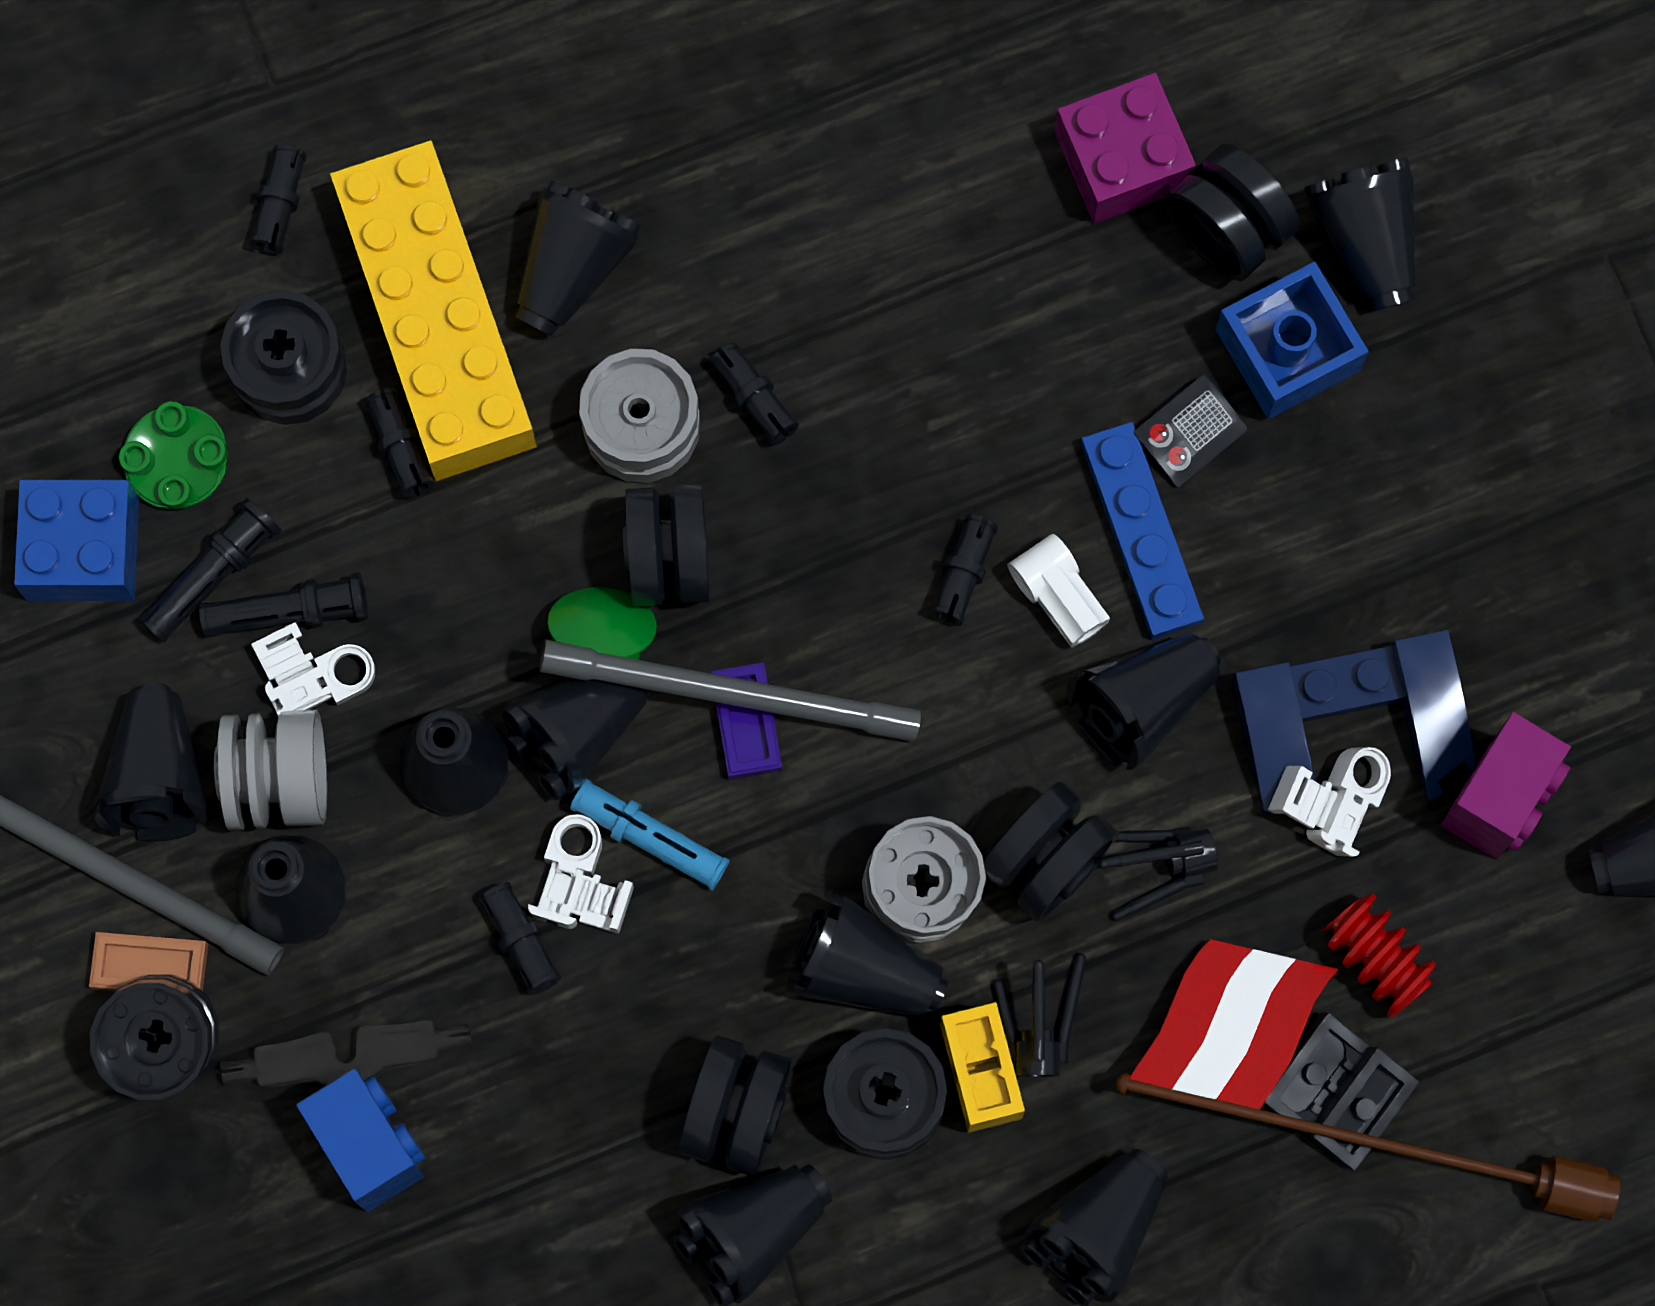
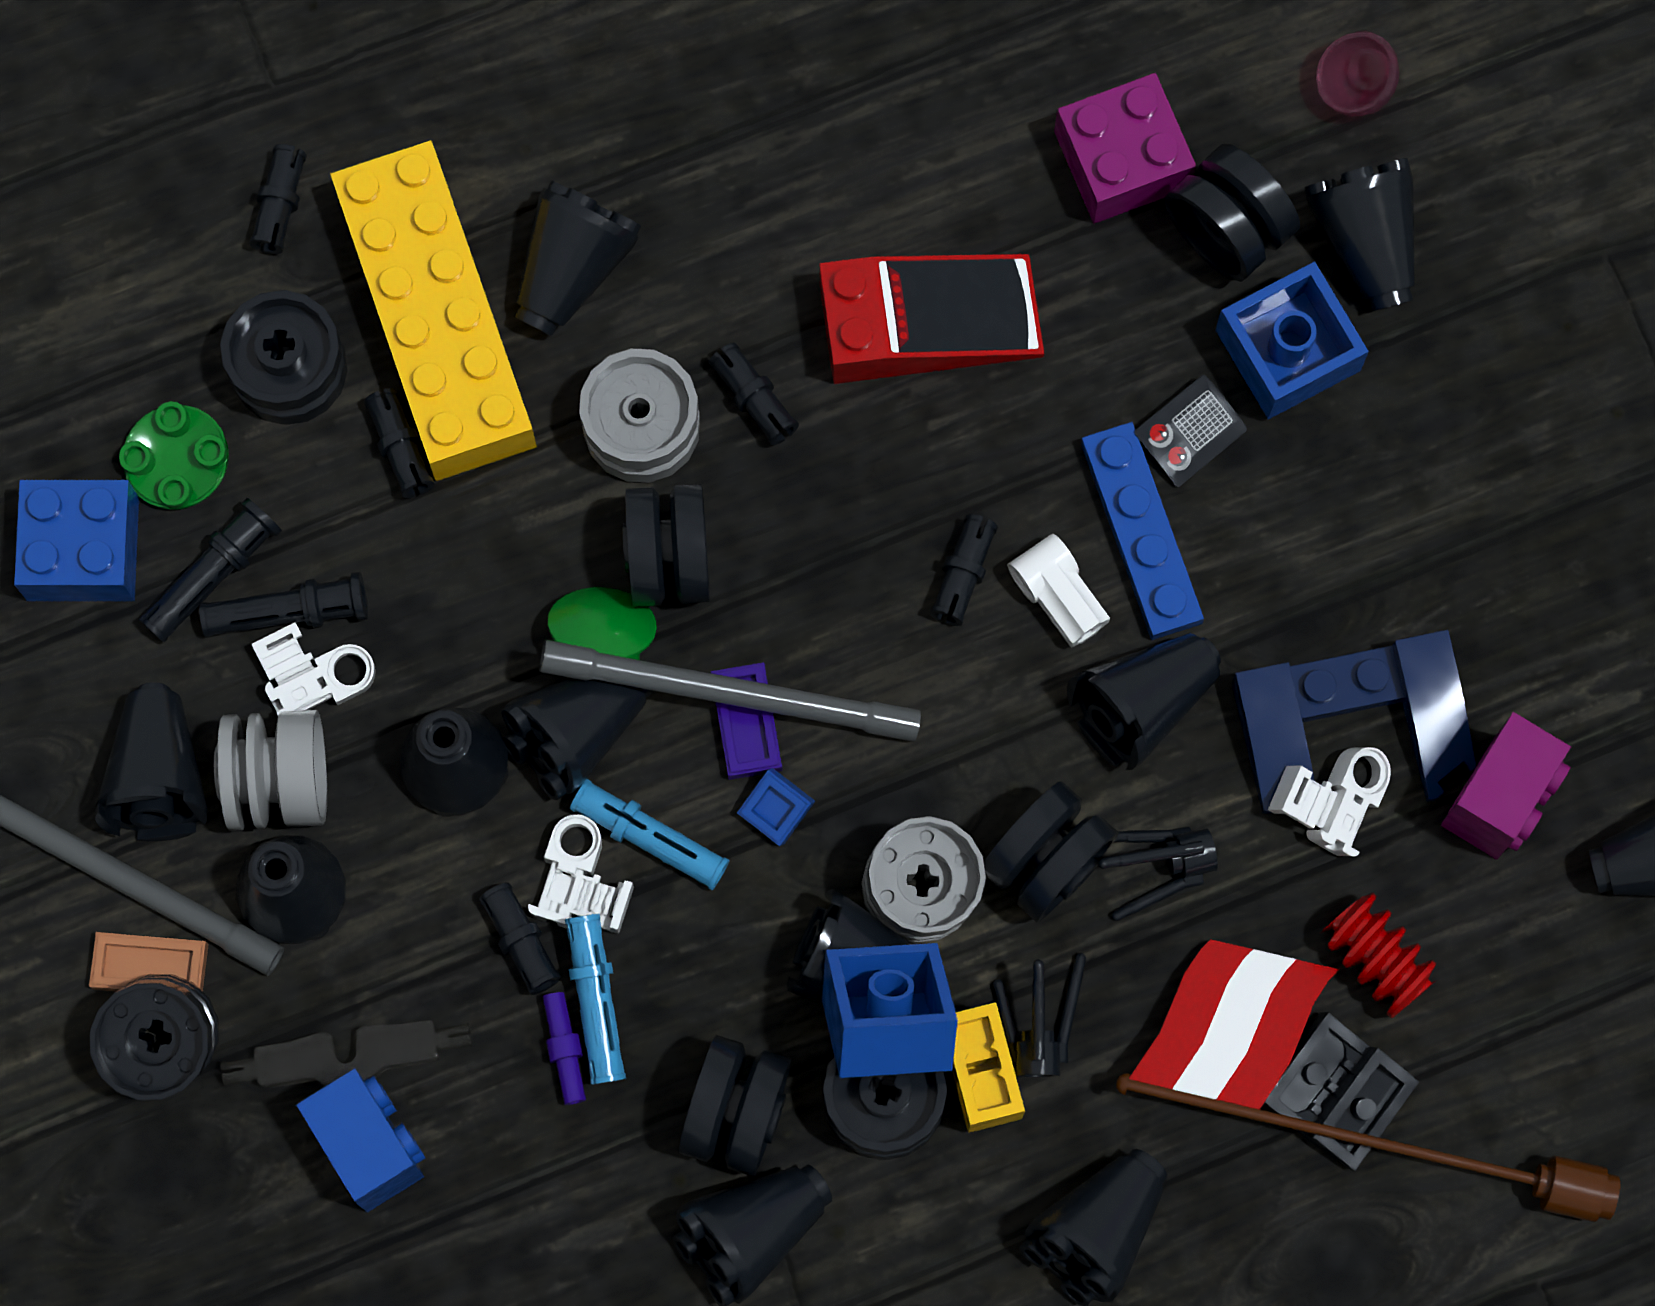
none -> dark purple bar [543,992,586,1105]
none -> dark azure pin [565,914,626,1084]
none -> blue tile [737,768,815,846]
none -> slope [819,254,1044,384]
none -> blue brick [822,943,958,1078]
none -> clear pink piece [1316,31,1400,117]

